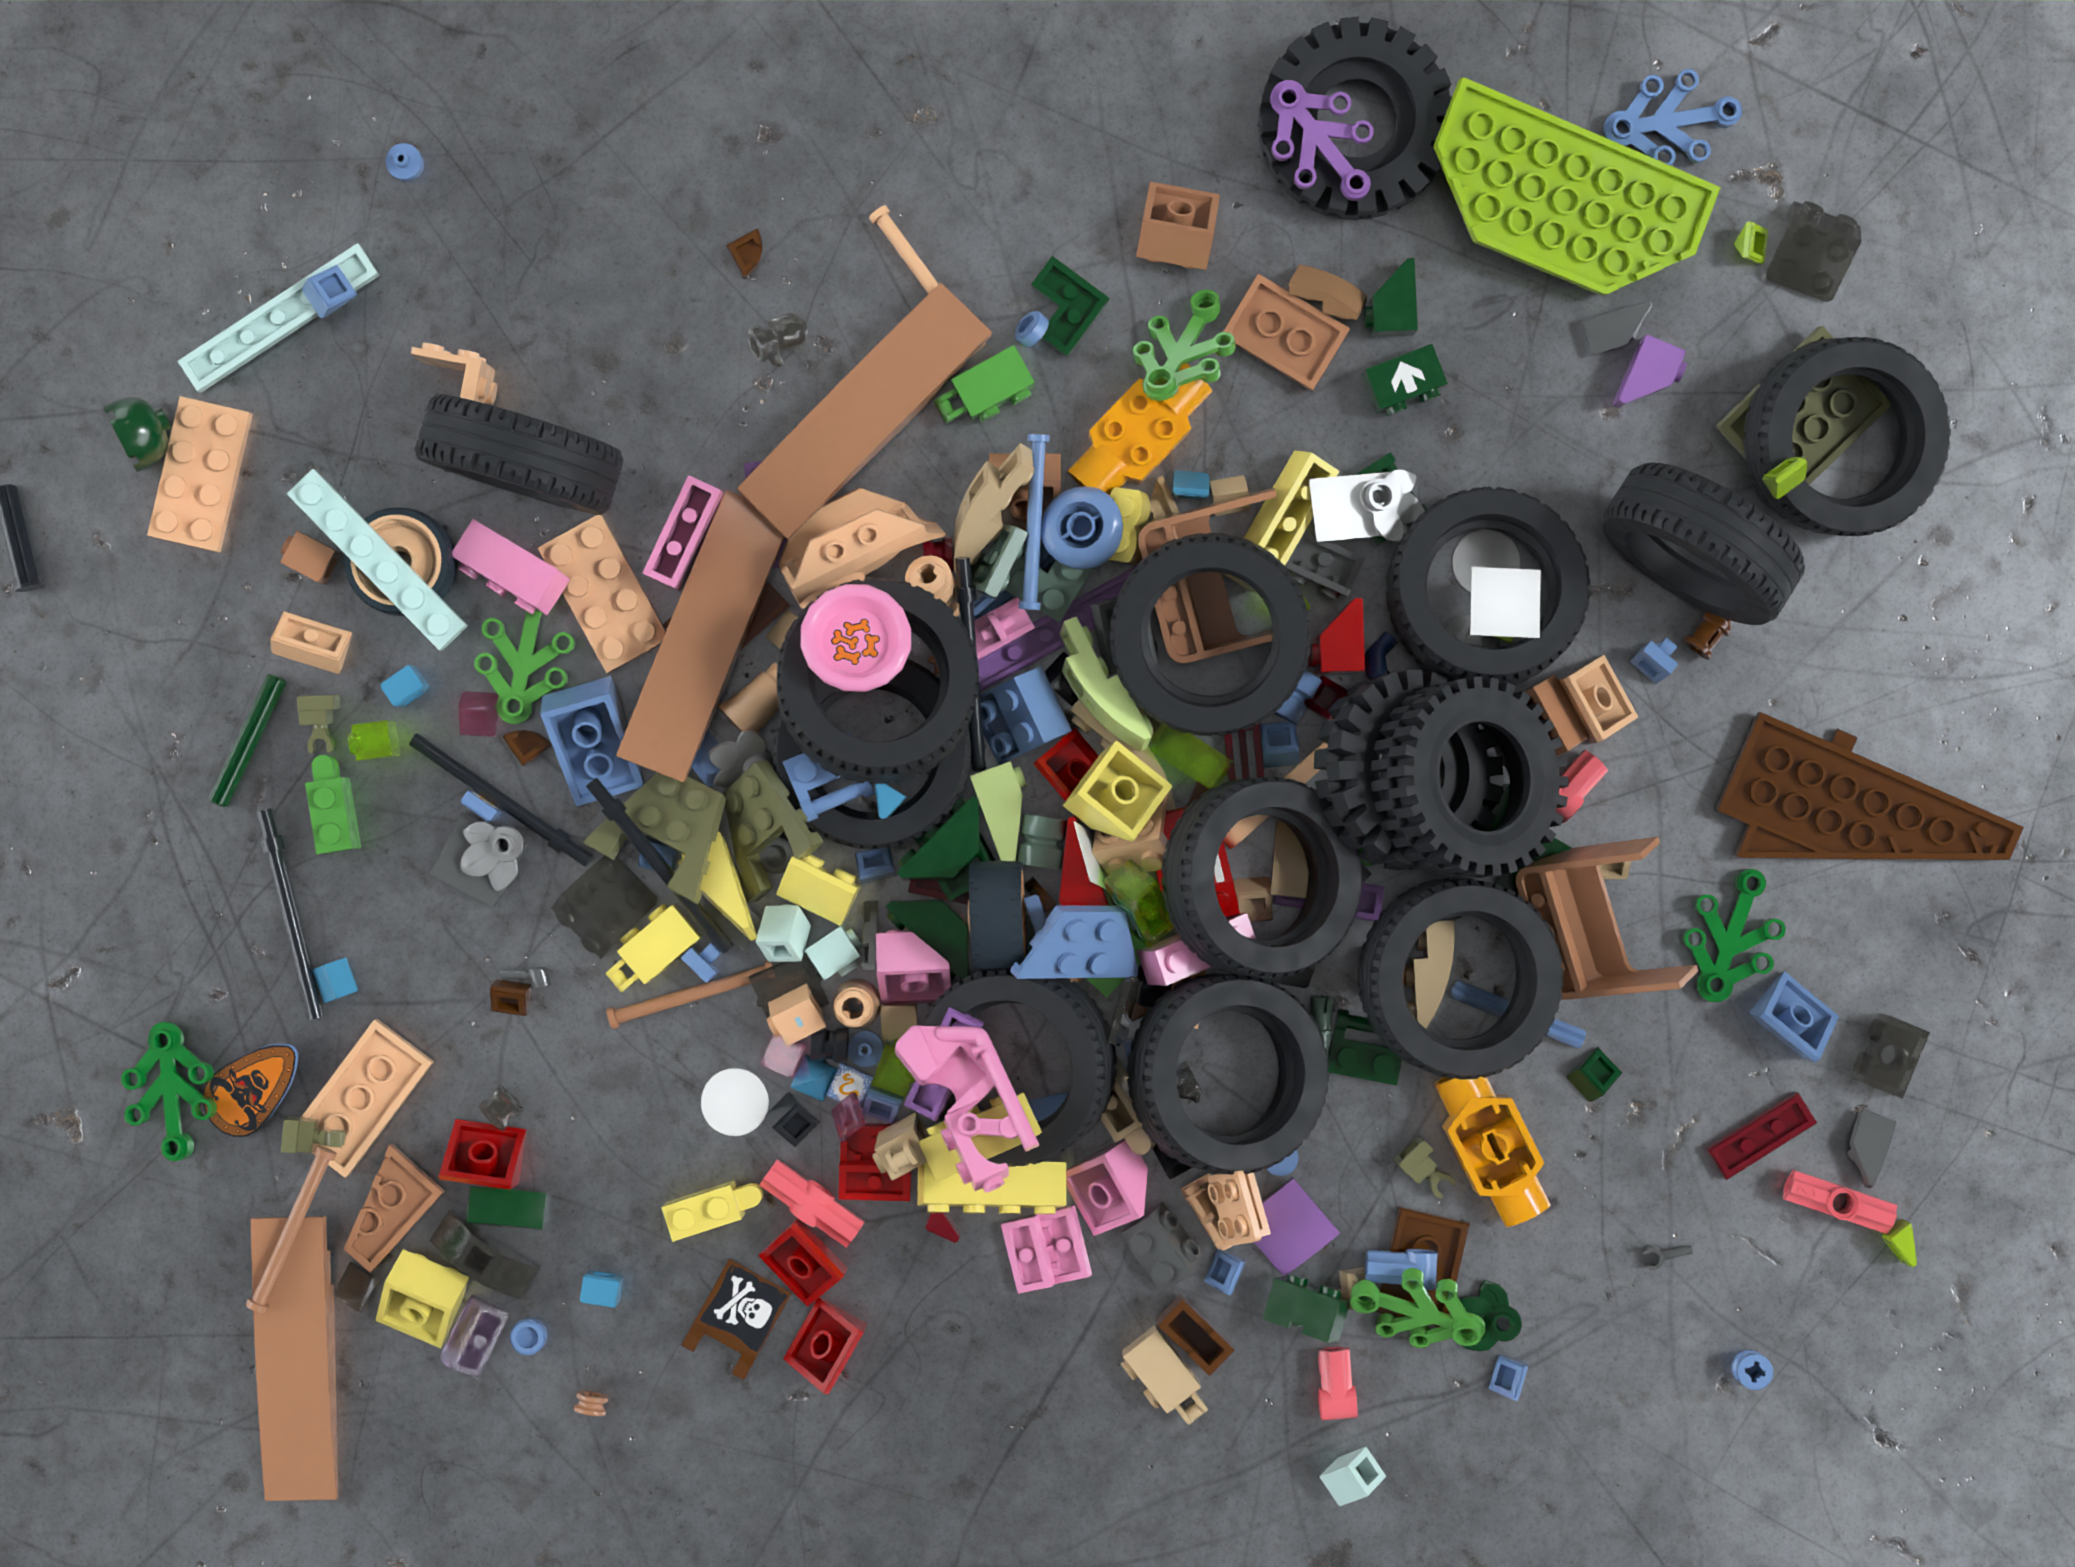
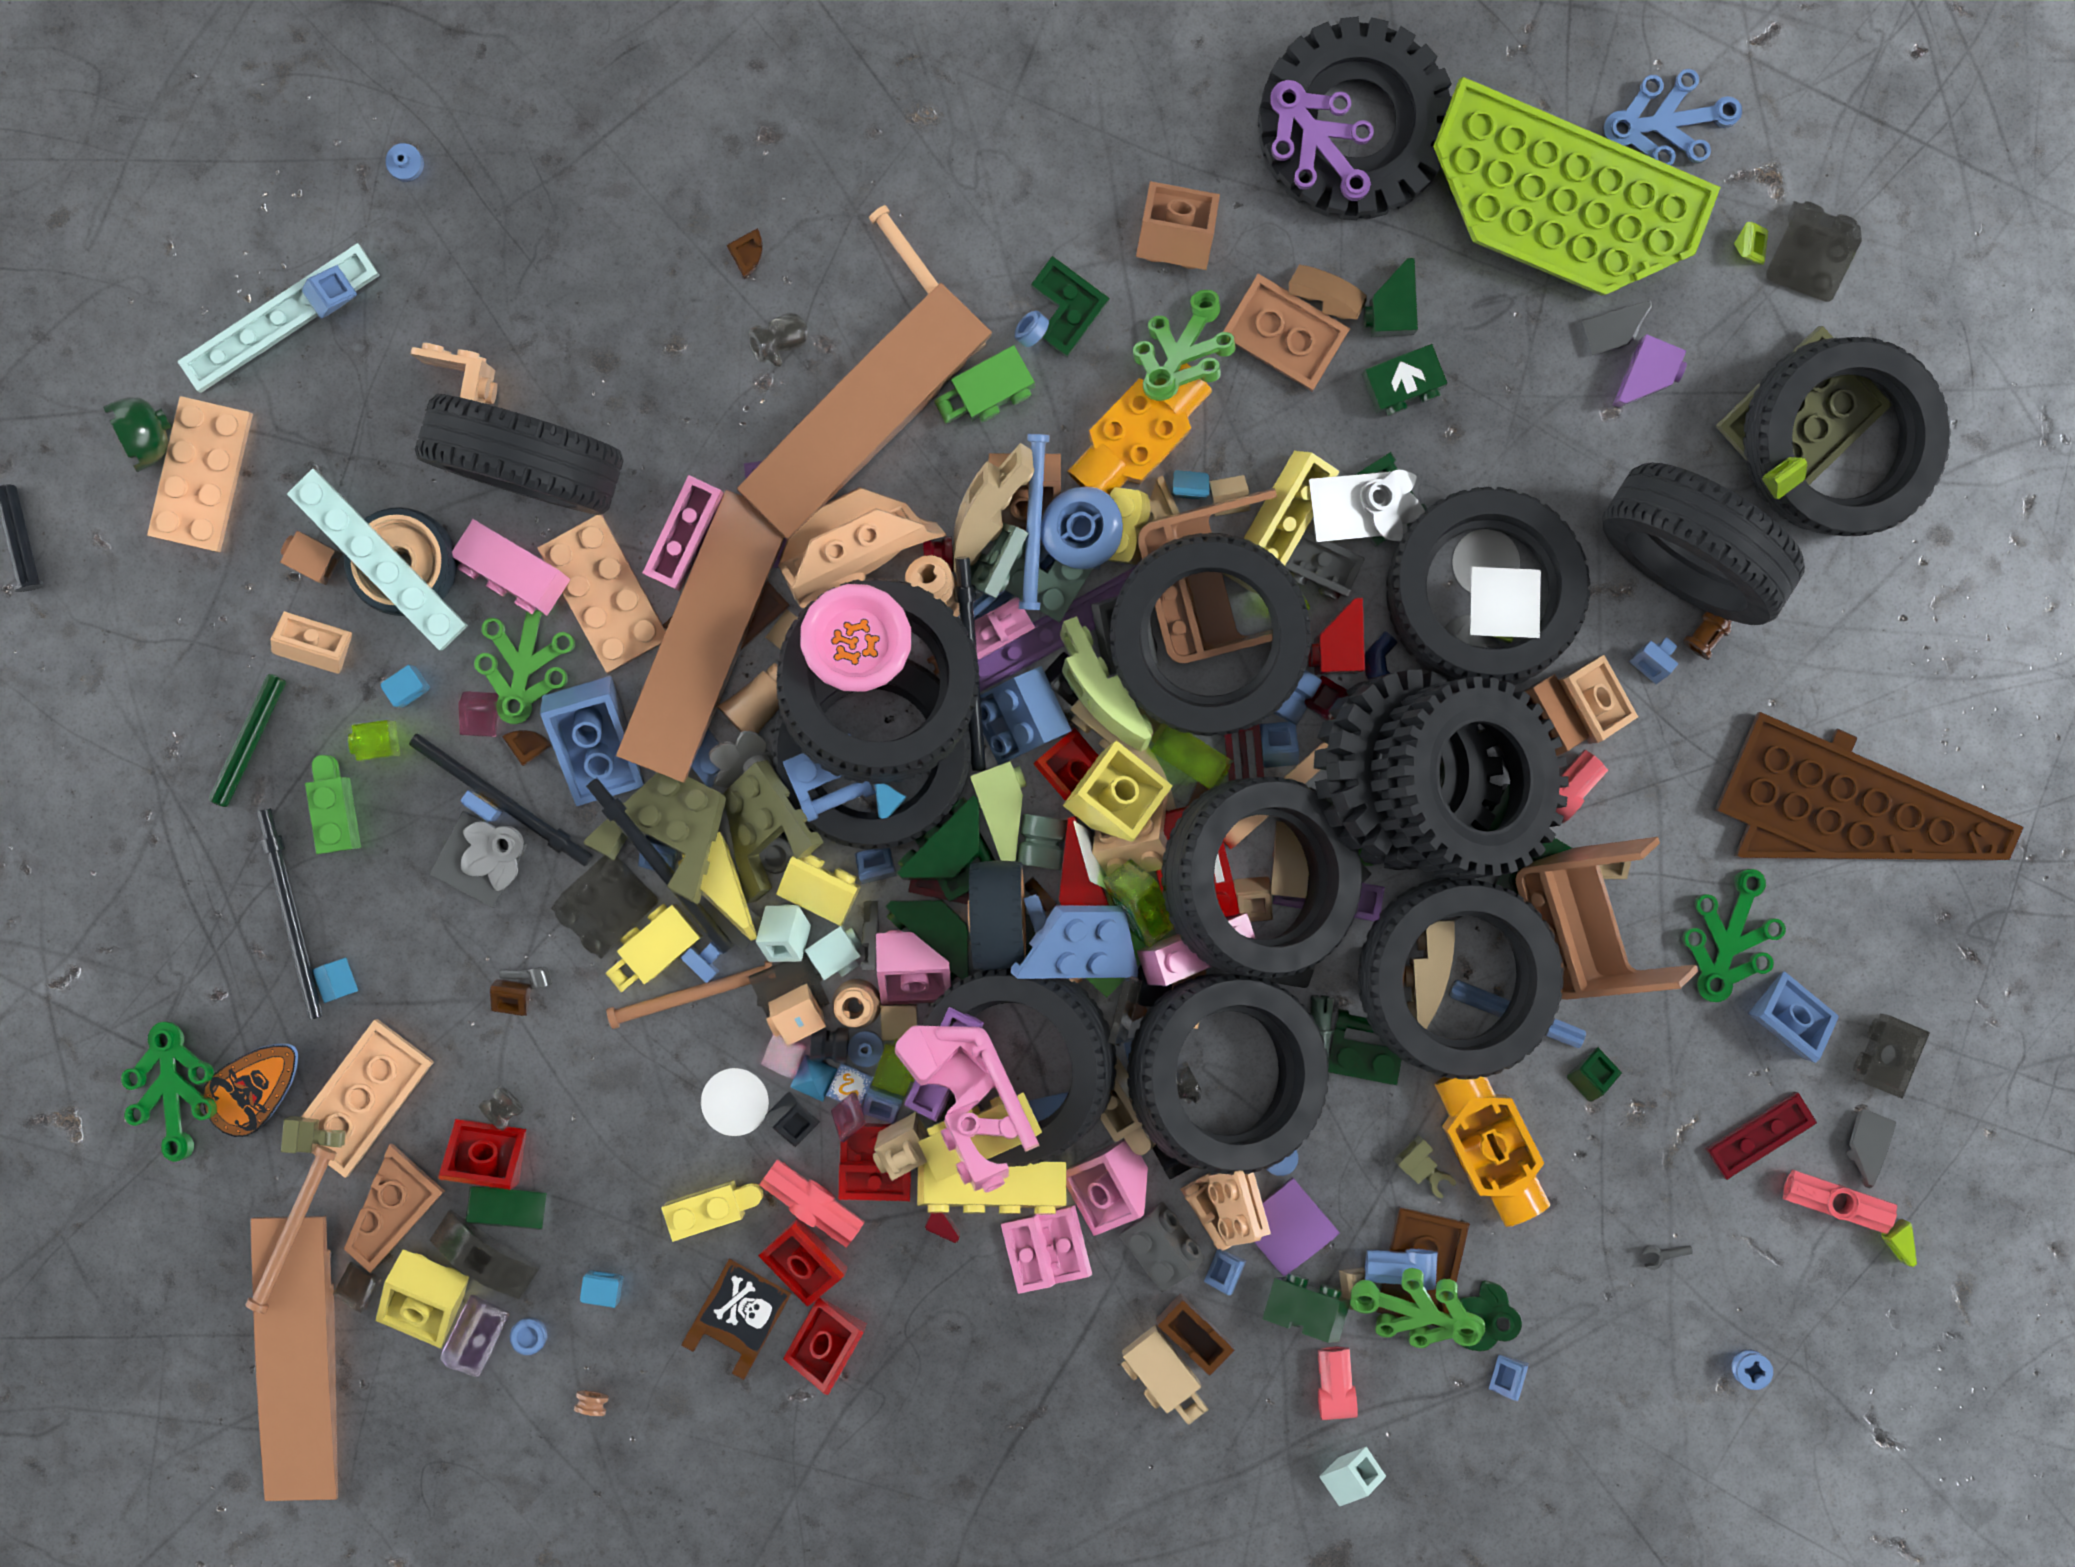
olive piece [297,694,341,753] -> none

